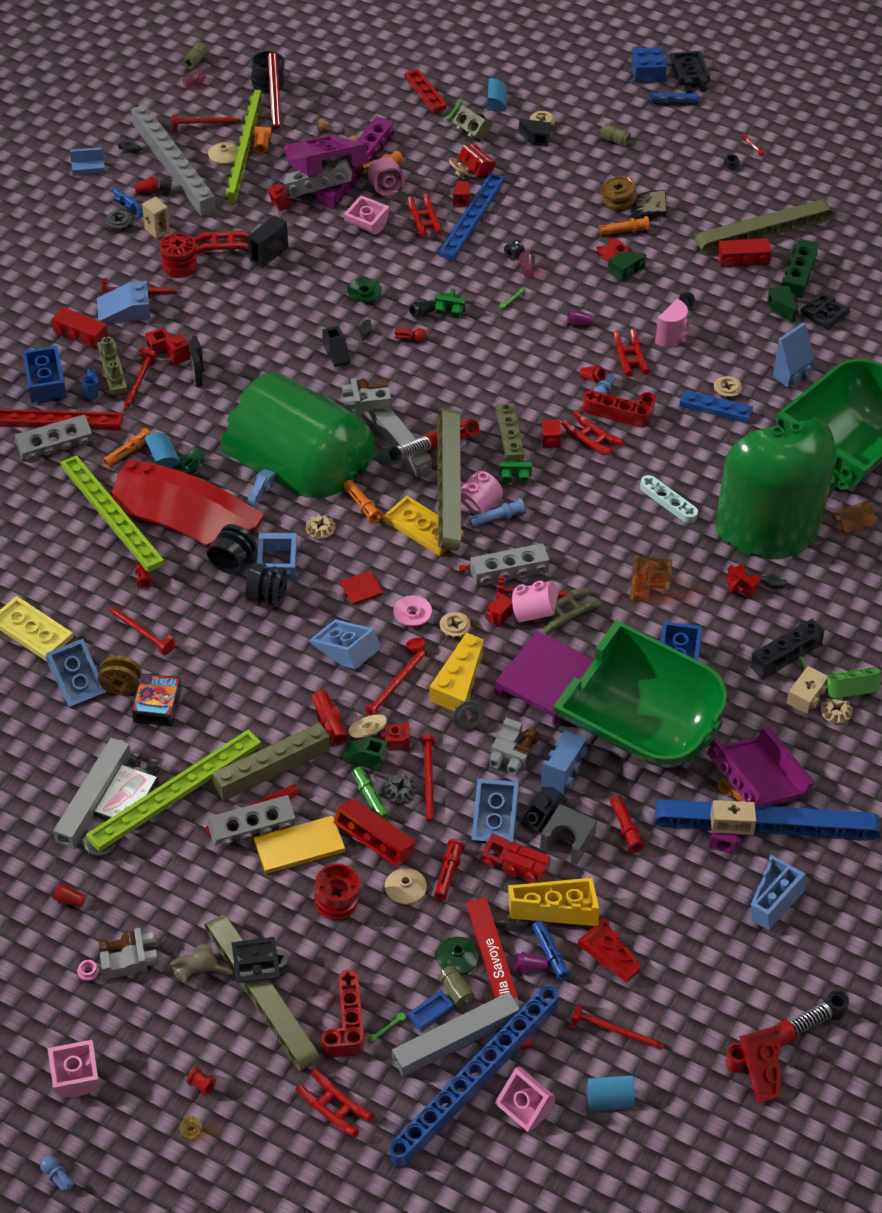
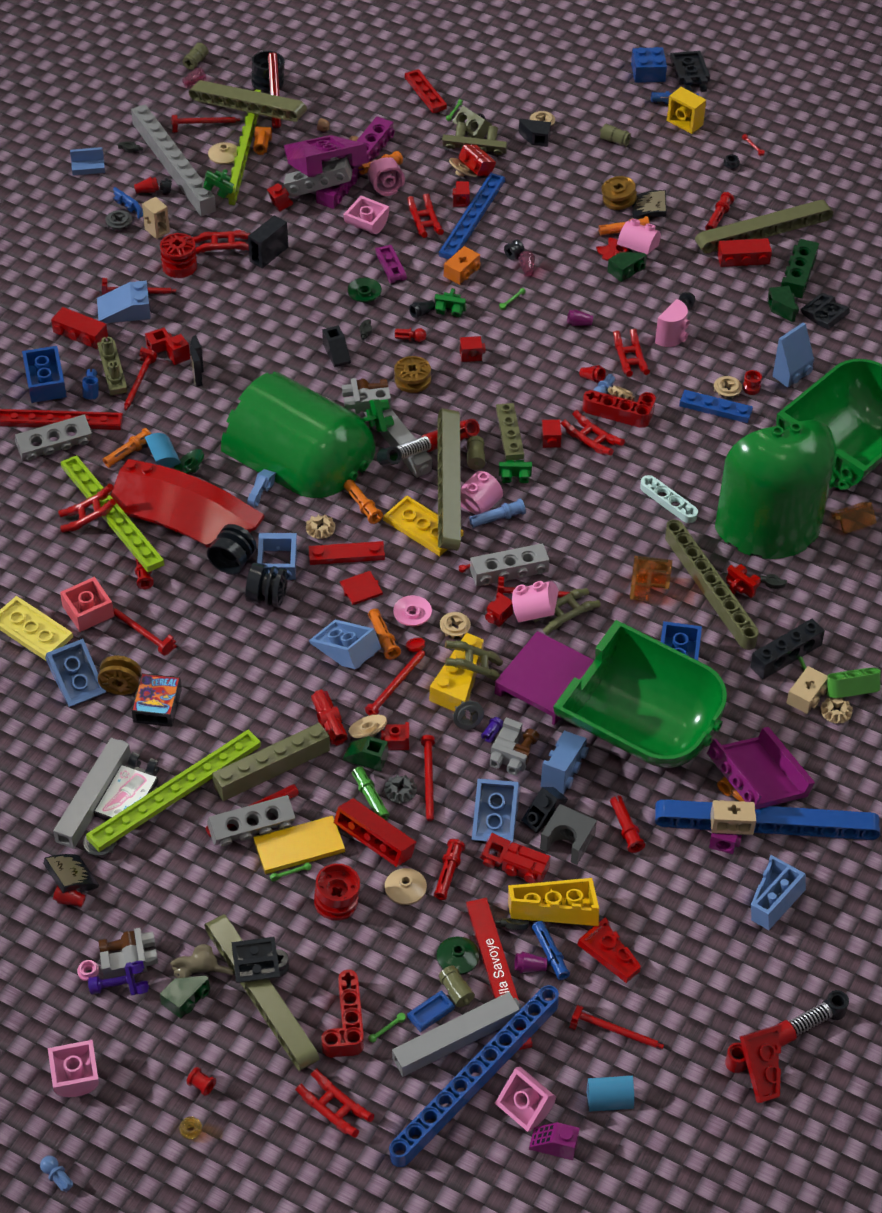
dark azure brick [487,78,507,111] -> none
none -> slope [43,854,99,893]
none -> red piece [58,483,116,533]
none -> coral brick [60,577,114,632]
none -> dark purple bar [88,960,149,996]
none -> dark green slope [160,976,210,1019]
none -> olive beam [188,80,307,122]
none -> green hips [203,169,234,199]
none -> bright green hinge [270,862,312,881]
none -> red plate [309,541,385,565]
none -> green hips [363,399,394,432]
none -> orange pin [368,608,401,660]
none -> magenta plate [375,245,407,284]
none -> pearl gold wheel [394,356,431,393]
none -> olive plate [442,122,507,155]
none -> orange brick [443,246,481,285]
none -> olive piece [445,640,503,681]
none -> red brick [460,336,486,362]
none -> olive piece [467,436,485,470]
none -> dark purple pin [481,717,503,743]
none -> magenta slope [529,1122,580,1161]
none -> tan gear [608,385,635,401]
none -> bright pink brick [617,219,661,255]
none -> olive beam [665,519,759,650]
none -> yellow brick [667,87,706,134]
none -> red pin [705,192,735,230]
none -> red wheel [743,370,762,395]

